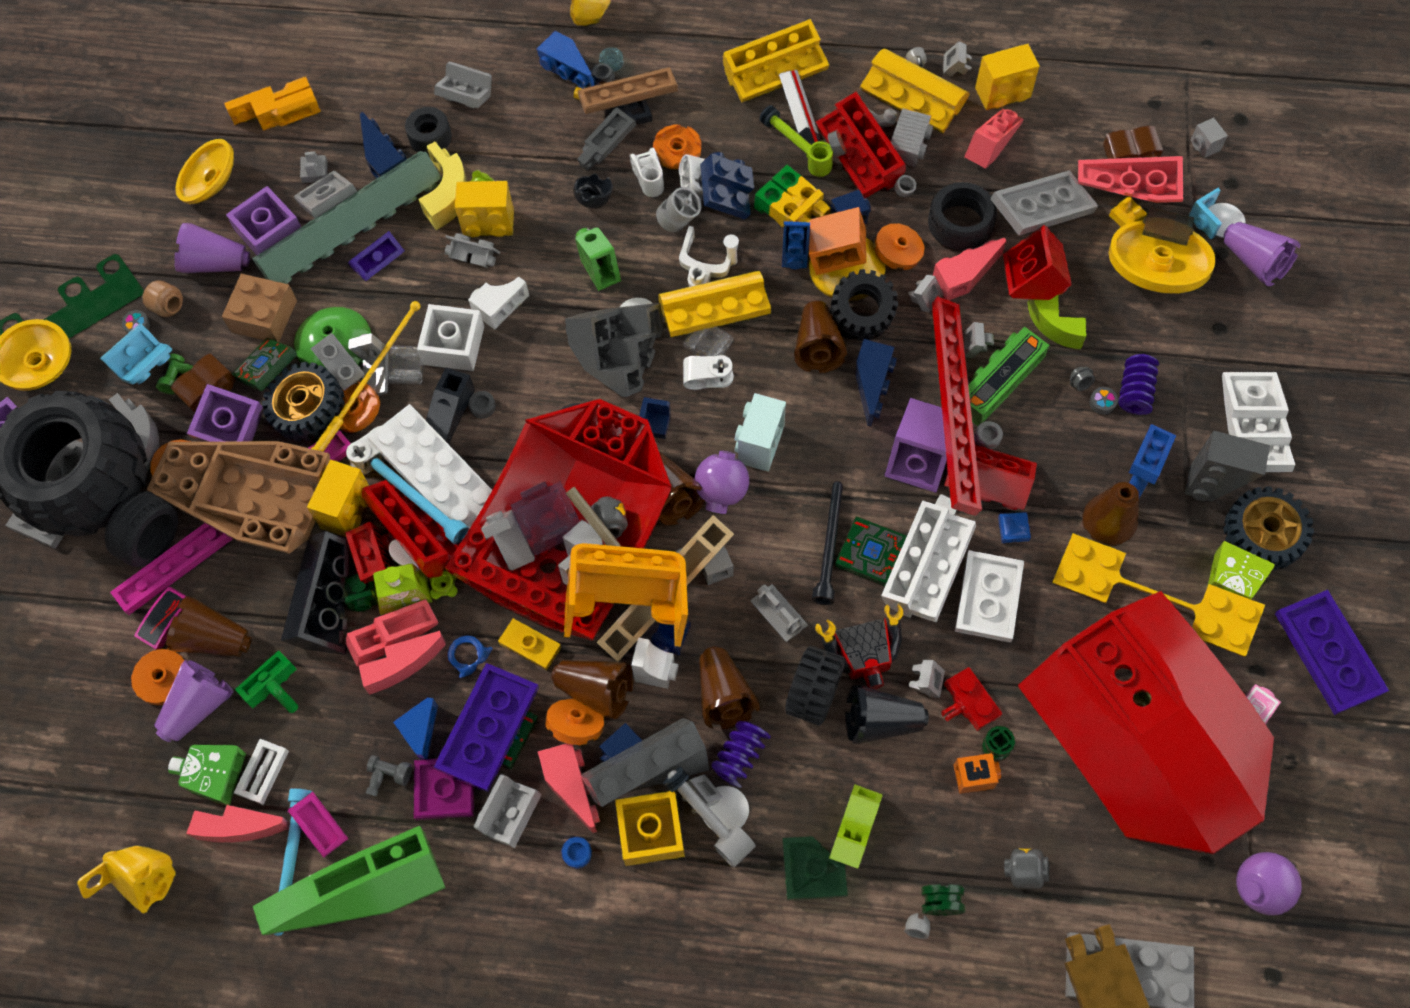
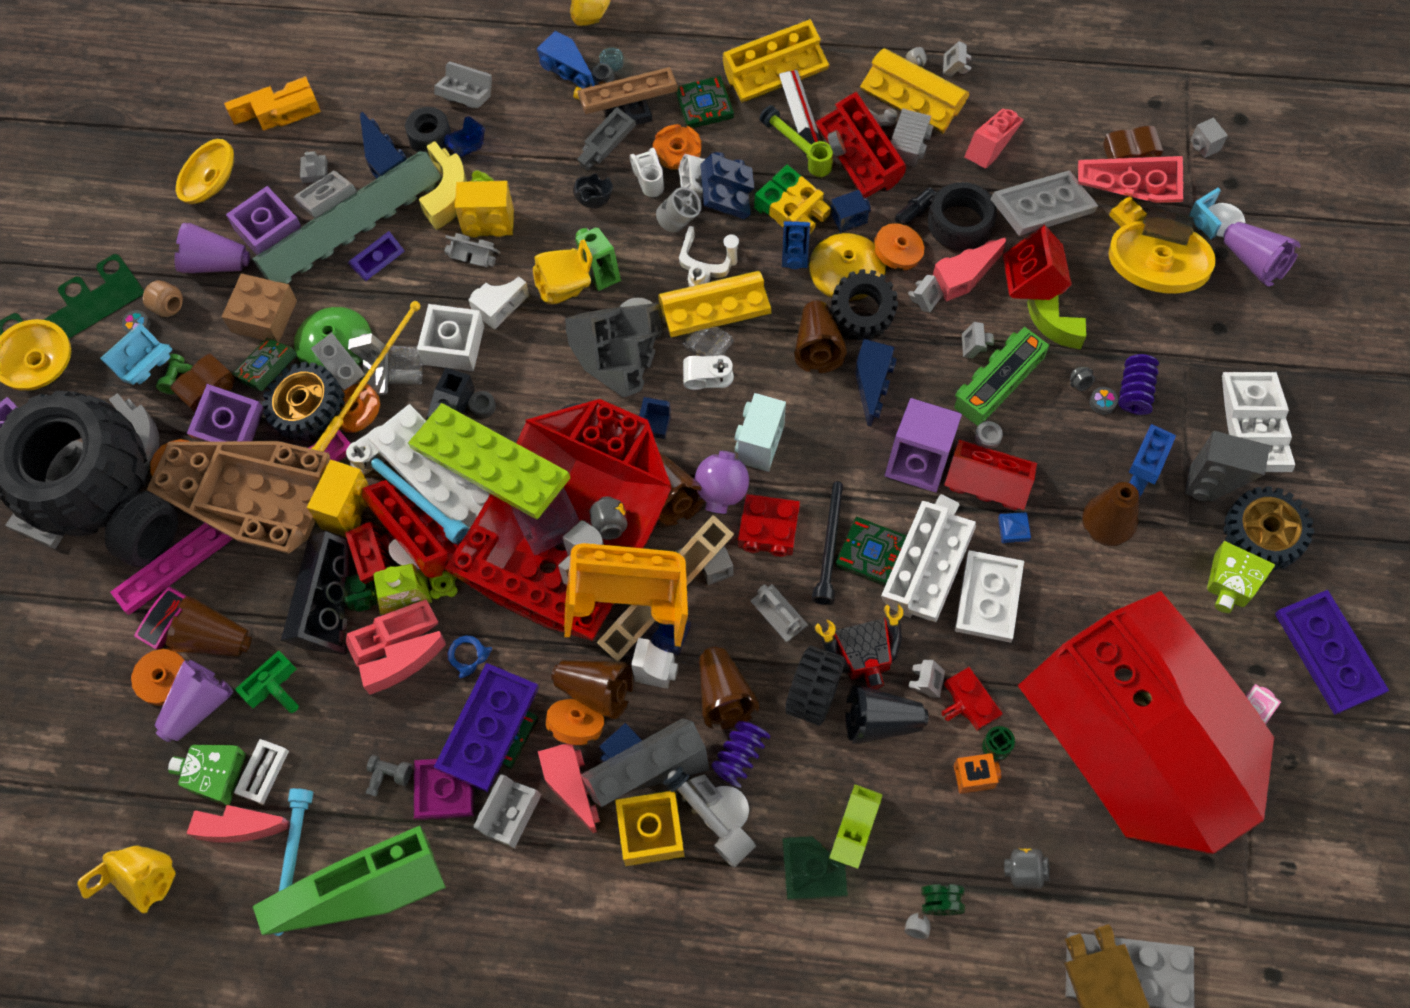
dark pink tile [288,791,348,858] -> none
blue slope [393,698,438,760] -> none
light grey bracket [481,510,535,570] -> none
yellow plate [498,618,561,671] -> none
blue tile [562,837,592,869] -> none
dark tan bar [565,487,622,547] -> none
orange brick [809,207,867,275] -> none
light grey hinge [895,175,916,198] -> none
red plate [932,296,982,516] -> none
yellow brick [975,44,1040,110] -> none
yellow hinge [1052,533,1265,657] -> none
medium lavender brick [1236,852,1302,915] -> none
none -> lime plate [408,403,571,520]
none -> clear blue bracket [444,116,485,157]
none -> yellow piece [533,240,592,305]
none -> dark green tile [675,76,734,128]
none -> red plate [738,494,800,557]
none -> black axle [894,187,936,225]

